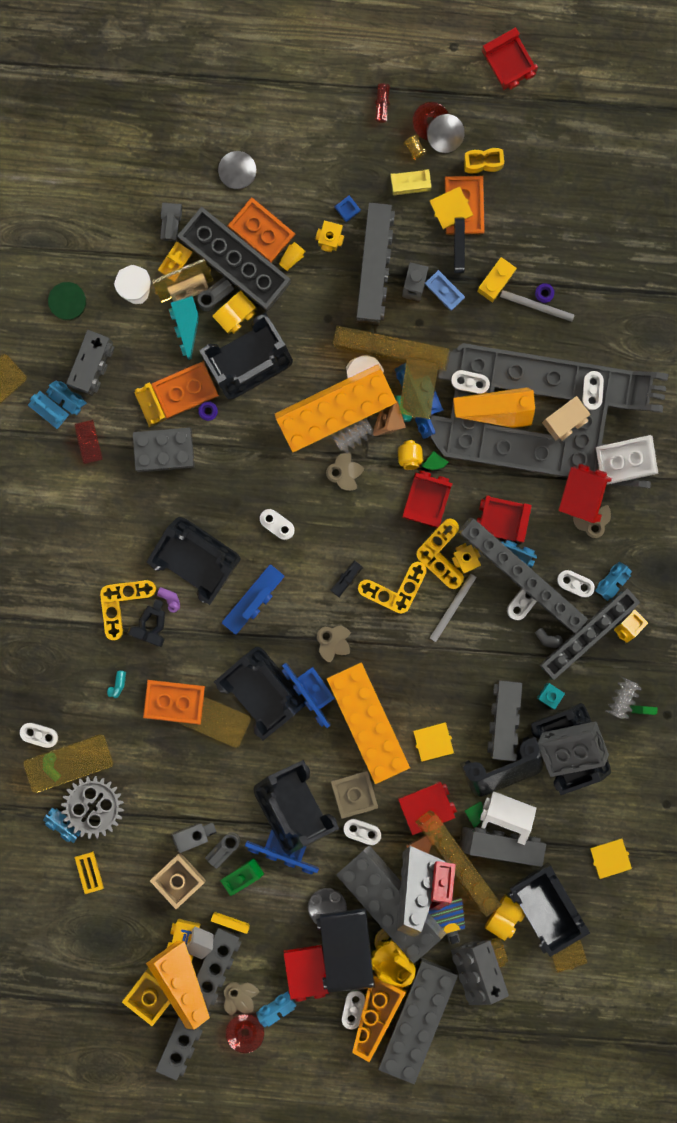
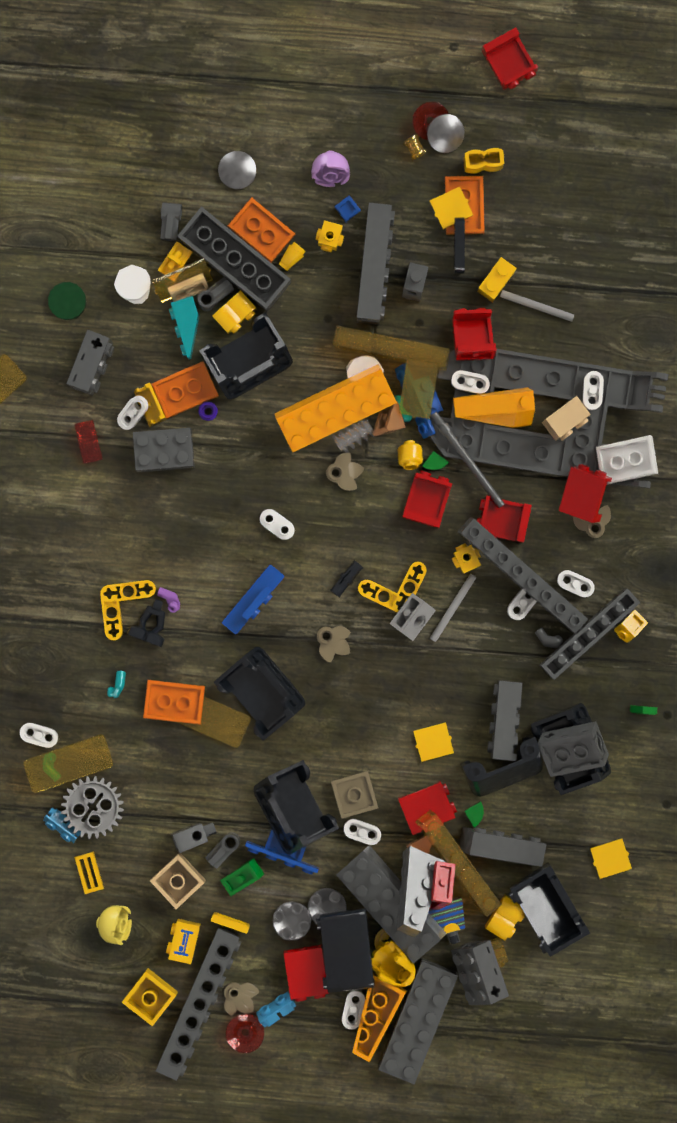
dark azure hinge [28,391,69,429] -> none
dark azure hinge [46,380,87,415] -> none
black windscreen [146,517,241,605] -> none
light orange wedge [146,941,210,1030] -> none
light grey panel [186,926,214,959] -> none
blue bracket [282,663,335,728] -> none
light orange brick [327,662,410,784] -> none
clear red axle [375,83,390,123] -> none
light yellow hinge [390,169,431,196] -> none
yellow beam [416,519,464,589] -> none
medium blue plate [425,270,465,311] -> none
white panel [480,791,536,845] -> none
dark azure hinge [501,539,537,568] -> none
dark purple plate [535,284,554,303] -> none
teal brick [537,683,565,710] -> none
clear yellow piece [552,940,588,973] -> none
dark azure hinge [595,562,632,601] -> none
clear piece [605,677,642,719] -> none
none -> light yellow cylinder [96,905,132,945]
none -> white plate [117,396,148,430]
none -> flat silver dish [273,901,311,940]
none -> lavender cylinder [311,151,350,187]
none -> light grey brick [390,593,436,641]
none -> dark grey bar [431,411,505,508]
none -> red panel [452,308,496,360]

